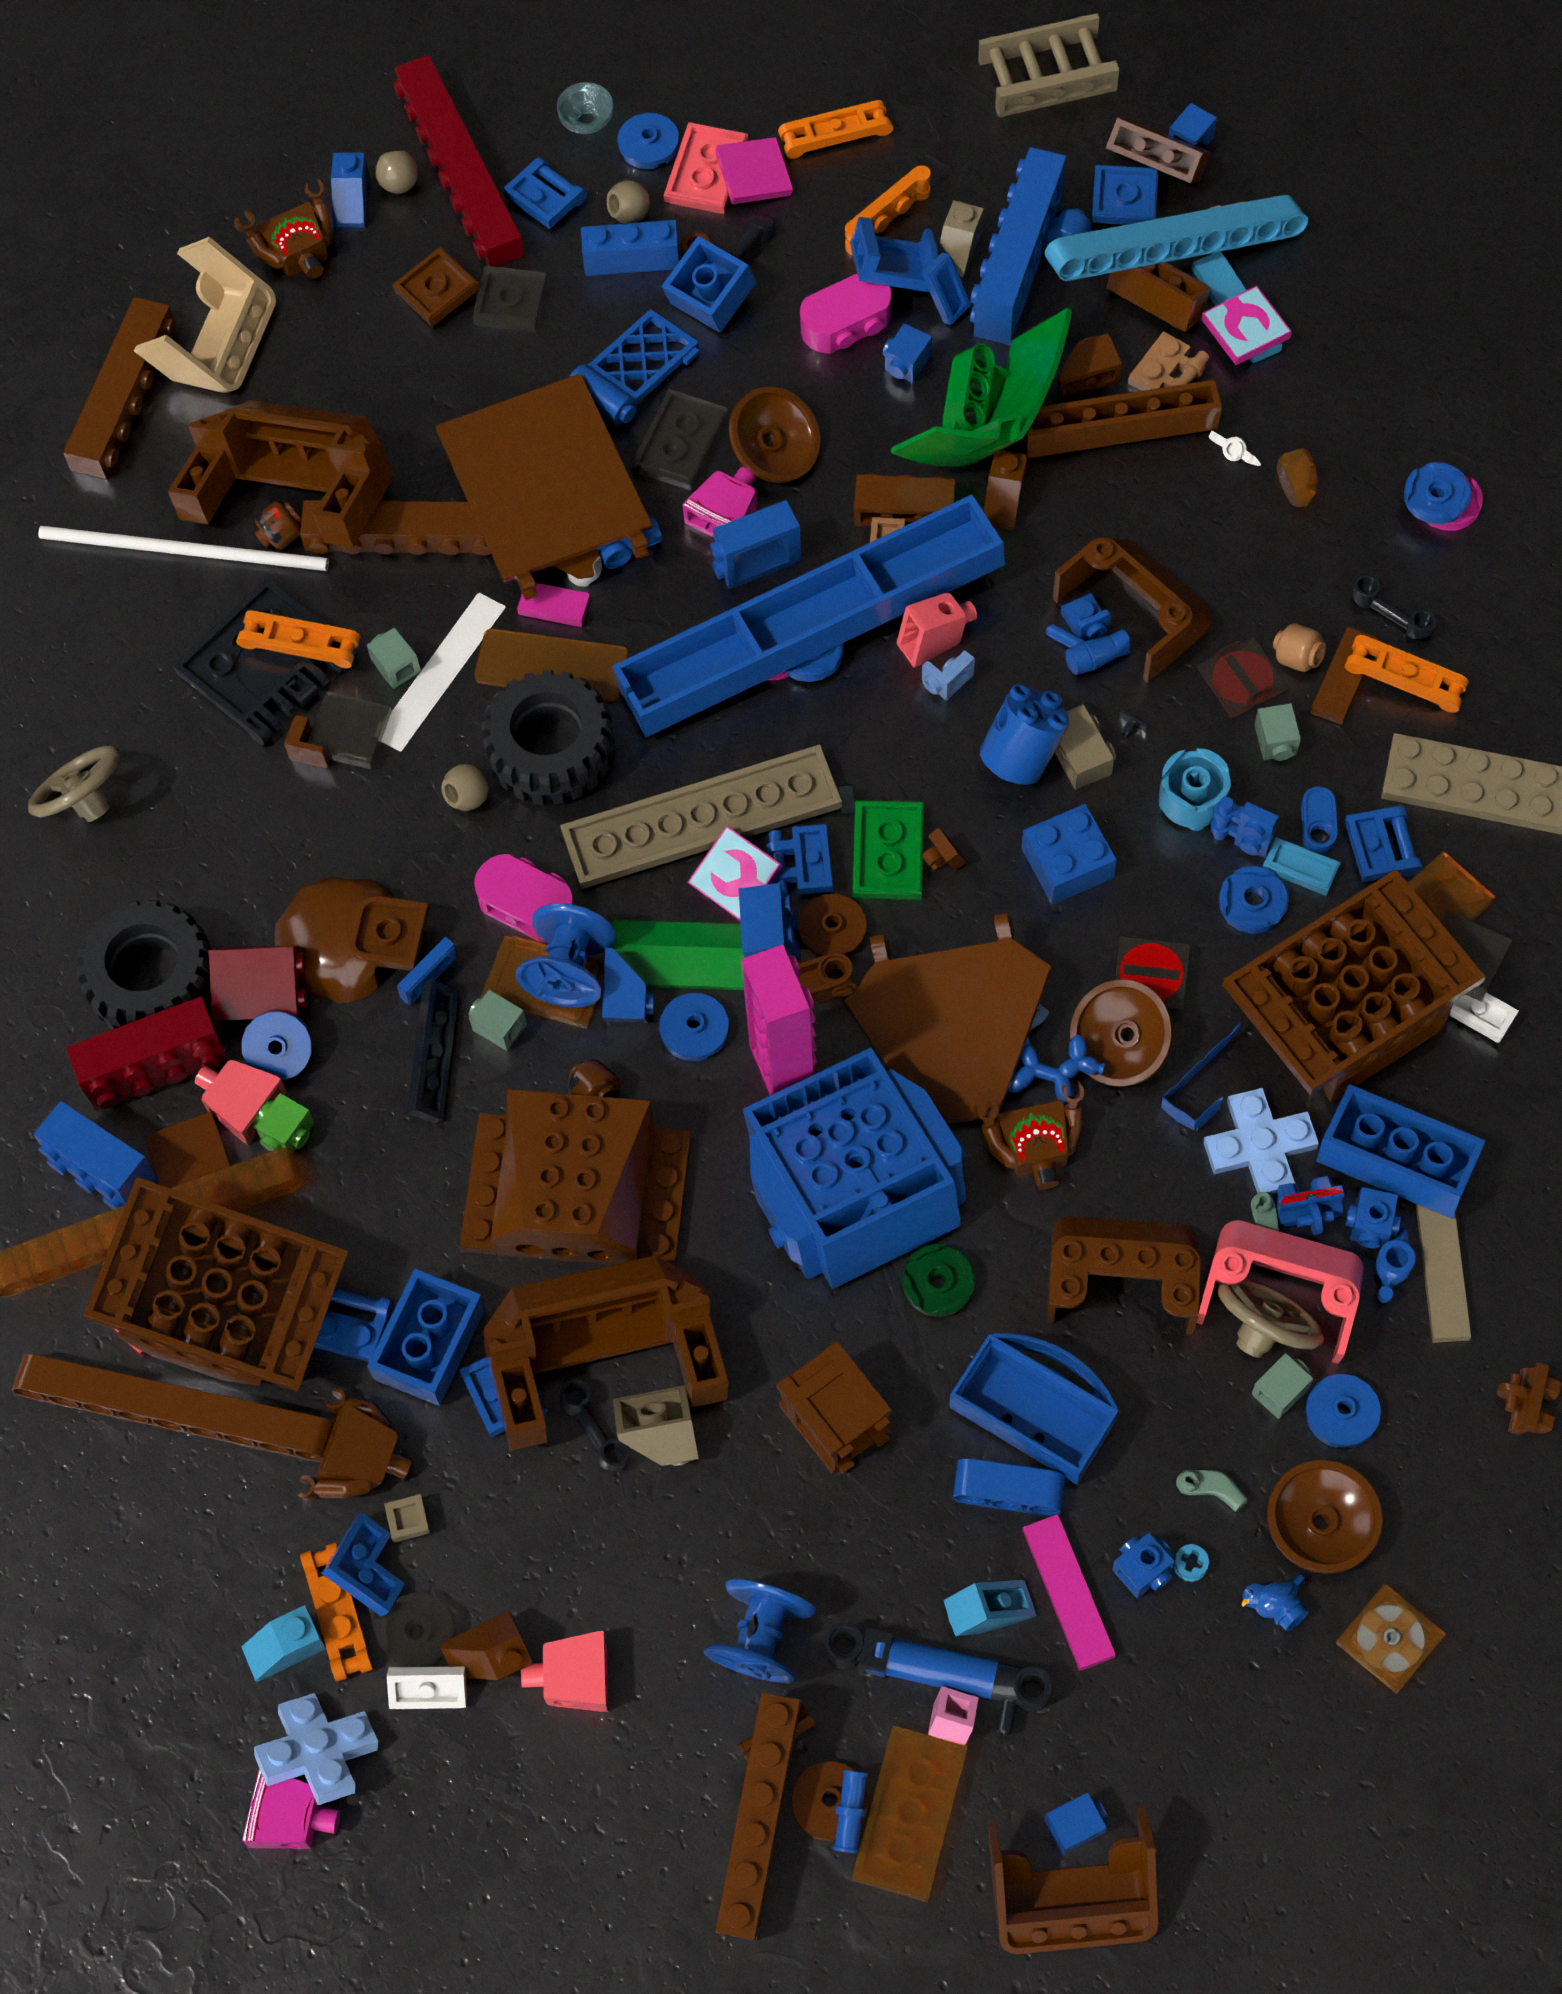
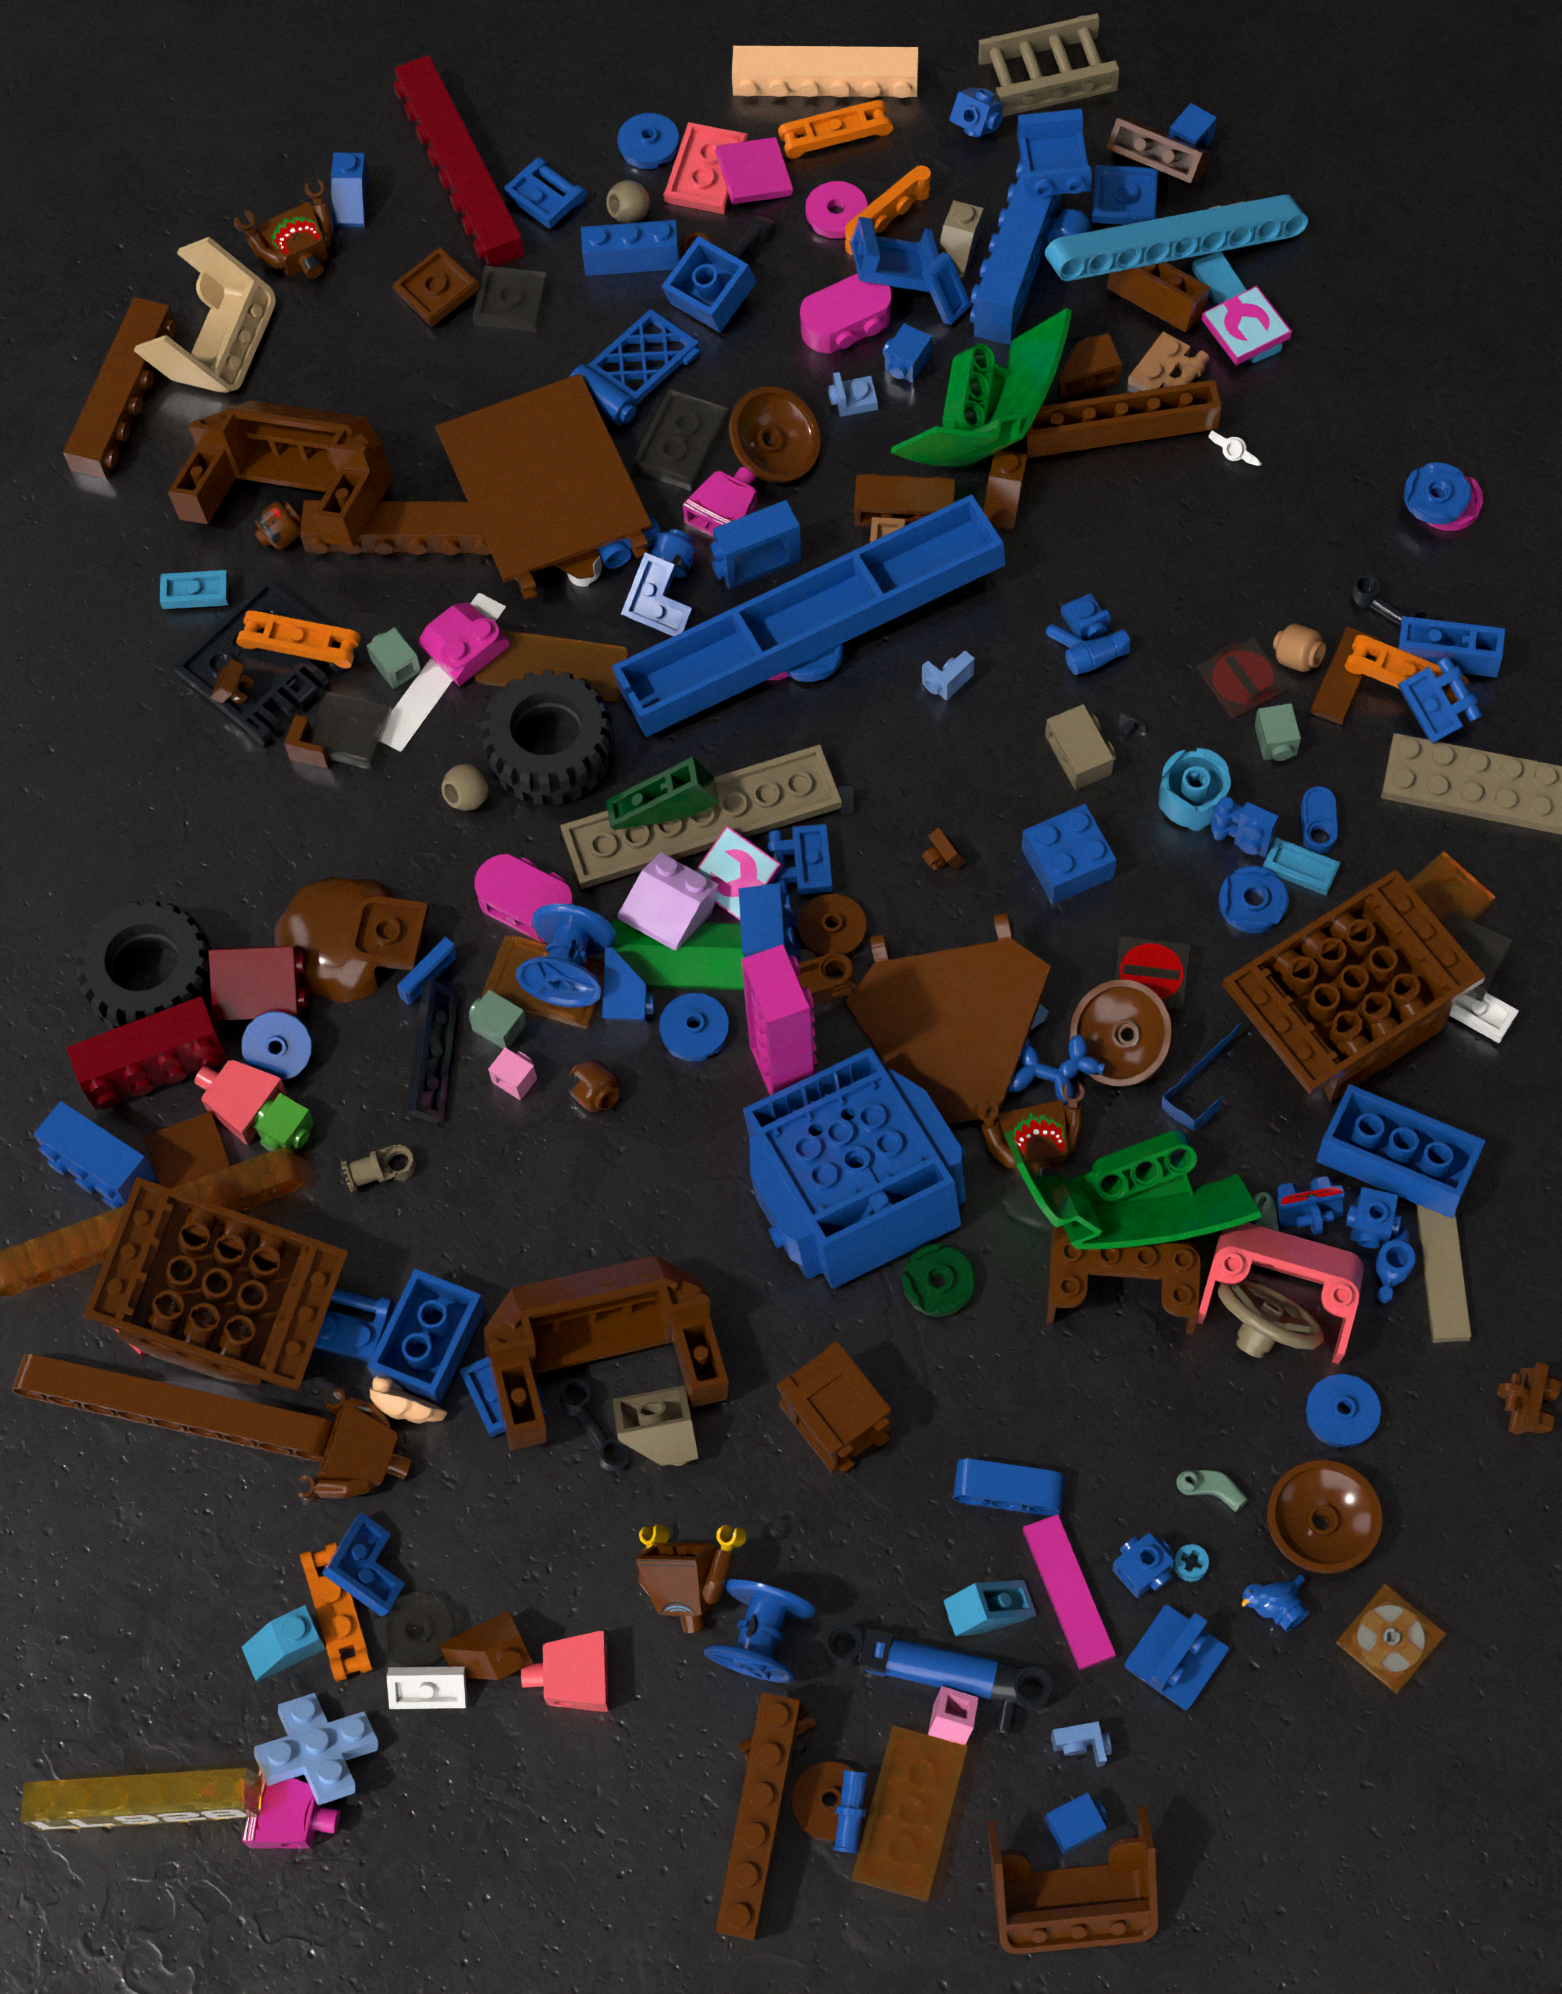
dark tan piece [28,745,121,822] -> none
white piece [39,526,329,571] -> none
dark tan piece [375,151,418,194] -> none
dark tan plate [384,1494,430,1543] -> none
reddish brown wedge [459,1089,692,1266] -> none
dark pink tile [517,583,591,627] -> none
clear light blue piece [557,82,613,134] -> none
green tile [853,801,924,900] -> none
coral torso [896,593,977,668] -> none
blue piece [950,1333,1118,1485] -> none
blue cylinder [980,684,1069,785] -> none
reddish brown windscreen [1053,537,1212,683] -> none
light blue plate [1203,1088,1319,1196] -> none
sand green brick [1252,1353,1313,1419] -> none
clear orange rock [1277,448,1318,507] -> none
blue plate [1345,806,1424,883] -> none
none -> clear yellow brick [21,1768,262,1831]
none -> dark azure plate [160,570,229,609]
none -> reddish brown tile [210,659,254,704]
none -> dark tan connector [341,1144,416,1193]
none -> light nougat arm [370,1376,448,1424]
none -> dark pink slope [417,602,510,686]
none -> bright pink plate [488,1048,537,1101]
none -> dark green slope [606,757,719,830]
none -> lavender slope [617,852,719,951]
none -> plate [621,552,695,636]
none -> reddish brown torso [636,1524,746,1633]
none -> blue head [650,529,697,578]
none -> light nougat brick [732,46,918,98]
none -> dark pink tile [805,181,868,238]
none -> medium blue bracket [828,372,878,417]
none -> blue brick [949,87,1004,137]
none -> green beam [1004,1130,1261,1249]
none -> blue panel [1017,109,1092,197]
none -> medium blue bracket [1051,1721,1112,1767]
none -> blue bracket [1124,1605,1229,1710]
none -> blue plate [1397,655,1482,743]
none -> blue slope [1398,616,1505,678]

